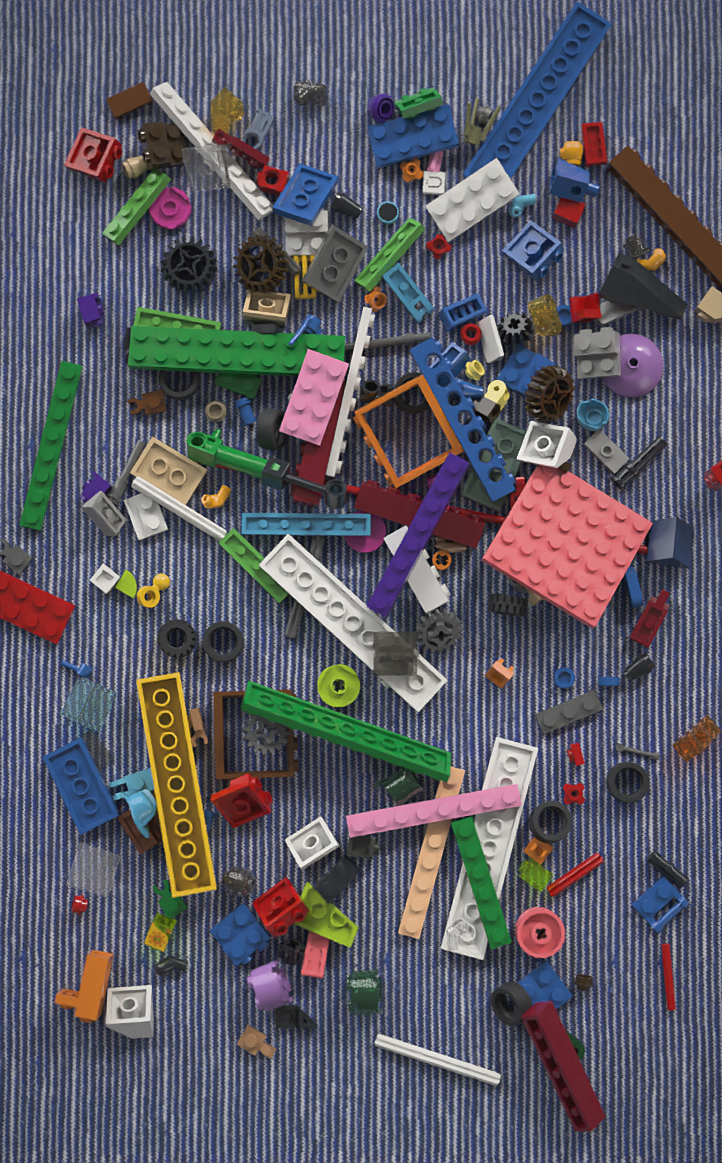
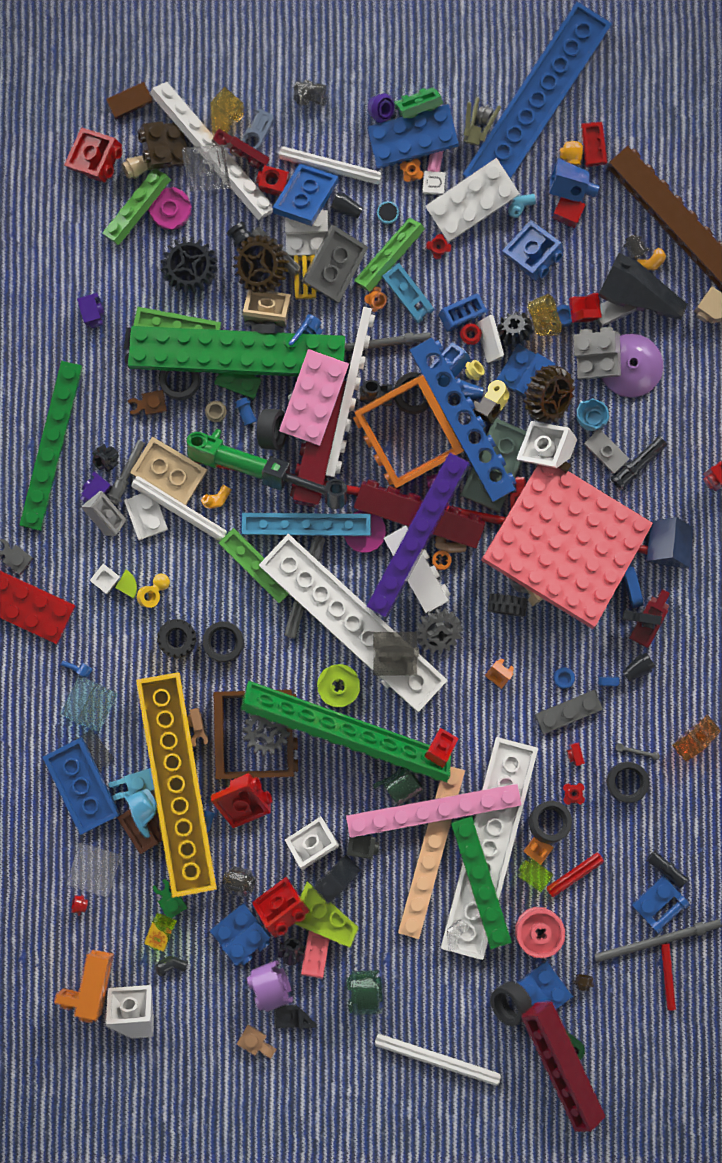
none -> black gear [92,444,119,472]
none -> black wheel [226,222,253,248]
none -> white axle [279,147,381,184]
none -> red plate [424,728,459,768]
none -> dark grey bar [594,919,722,963]
none -> black plate [622,610,662,629]

